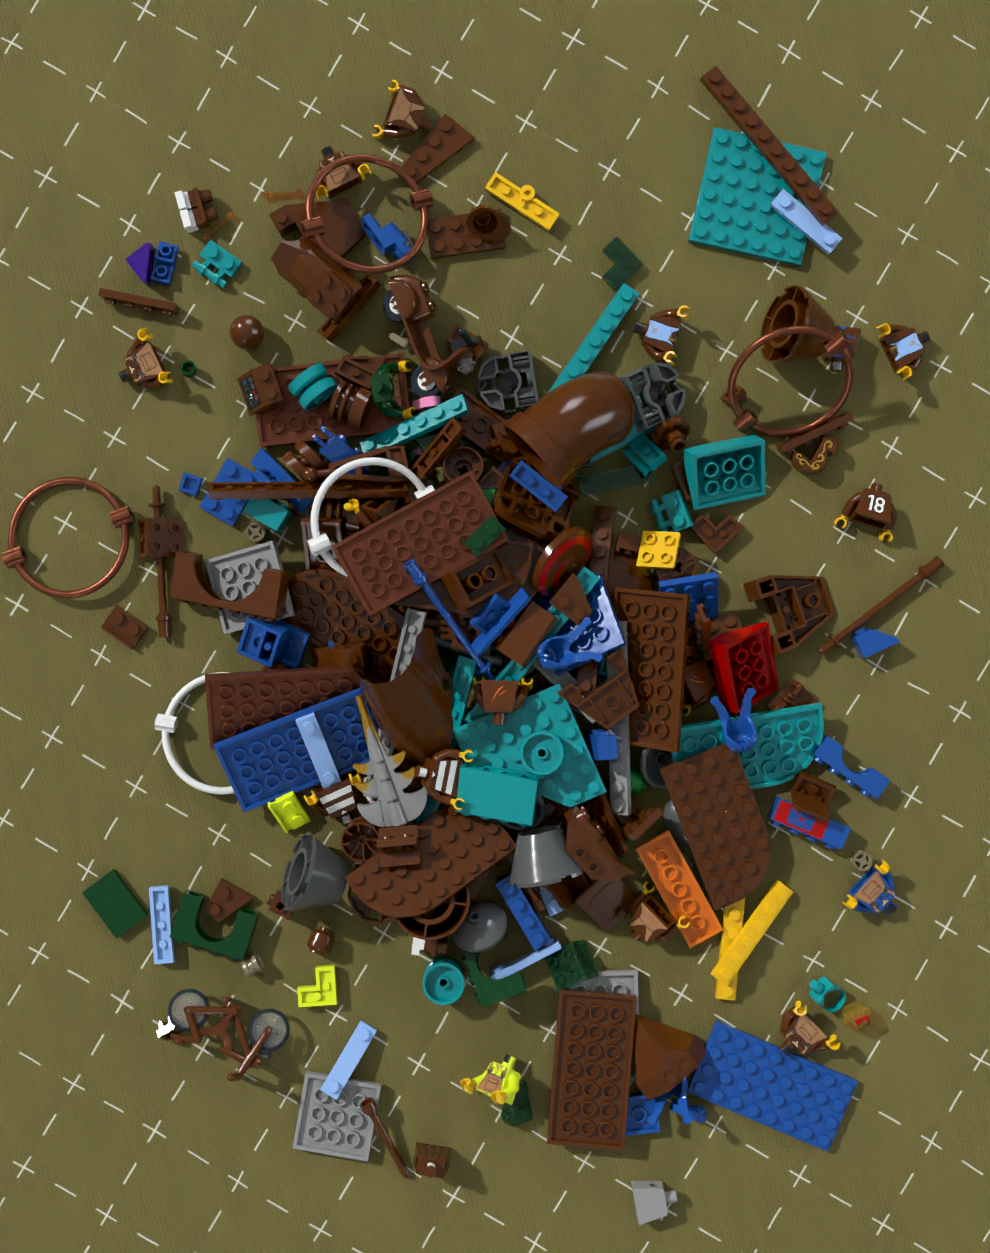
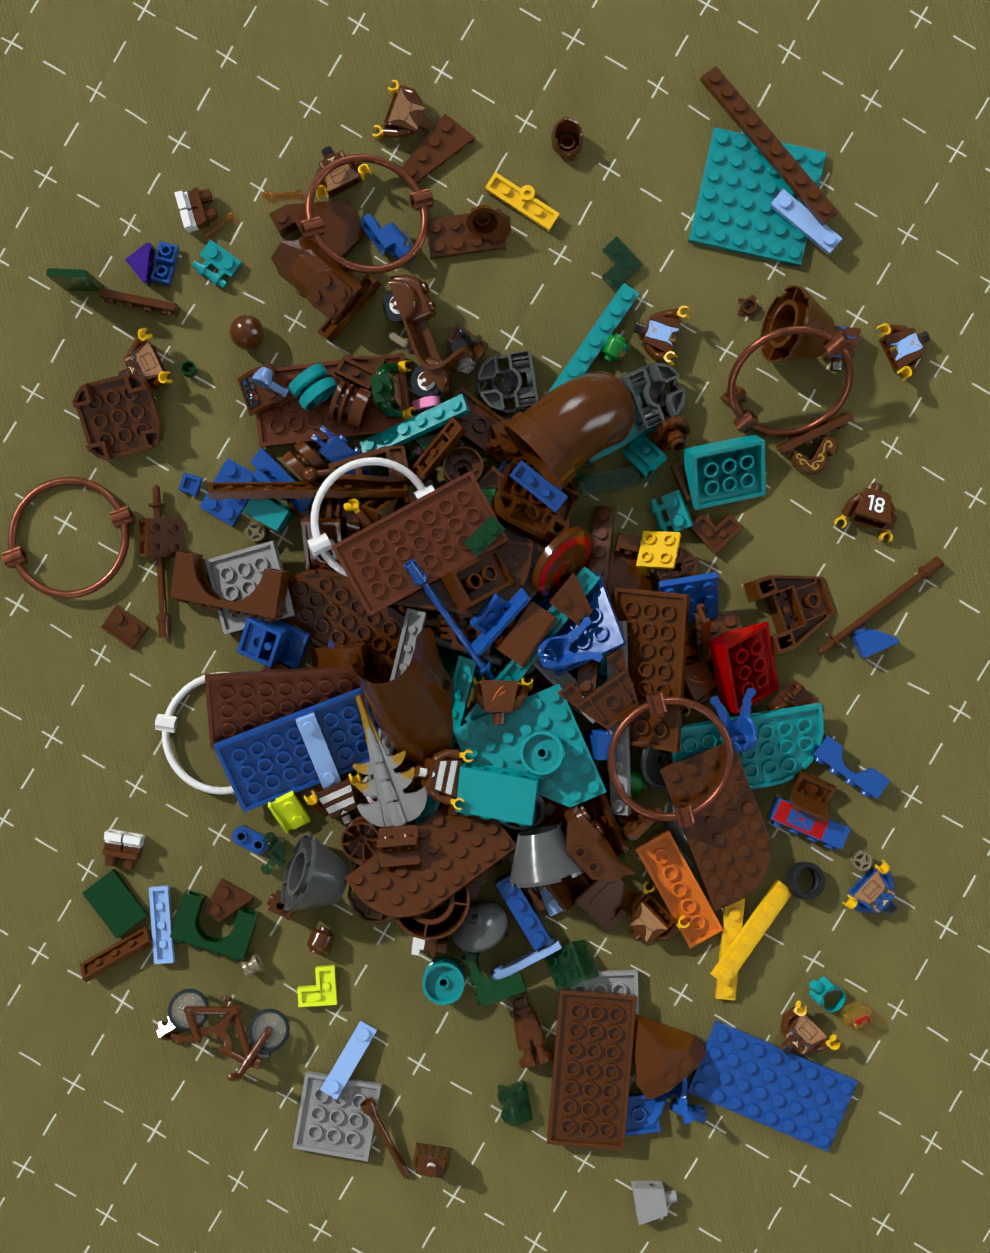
torso [460,1054,521,1105] -> none
none -> dark green tile [46,268,104,292]
none -> reddish brown plate [72,373,164,460]
none -> reddish brown plate [80,926,153,983]
none -> hips [102,829,146,869]
none -> blue plate [232,825,270,854]
none -> medium blue bar [251,367,289,397]
none -> clear green piece [261,832,286,875]
none -> reddish brown piece [512,997,554,1068]
none -> reddish brown hair [551,117,583,161]
none -> green head [601,333,630,363]
none -> copper piece [607,691,734,827]
none -> reddish brown plate [737,295,762,320]
none -> black tyre [786,862,825,899]

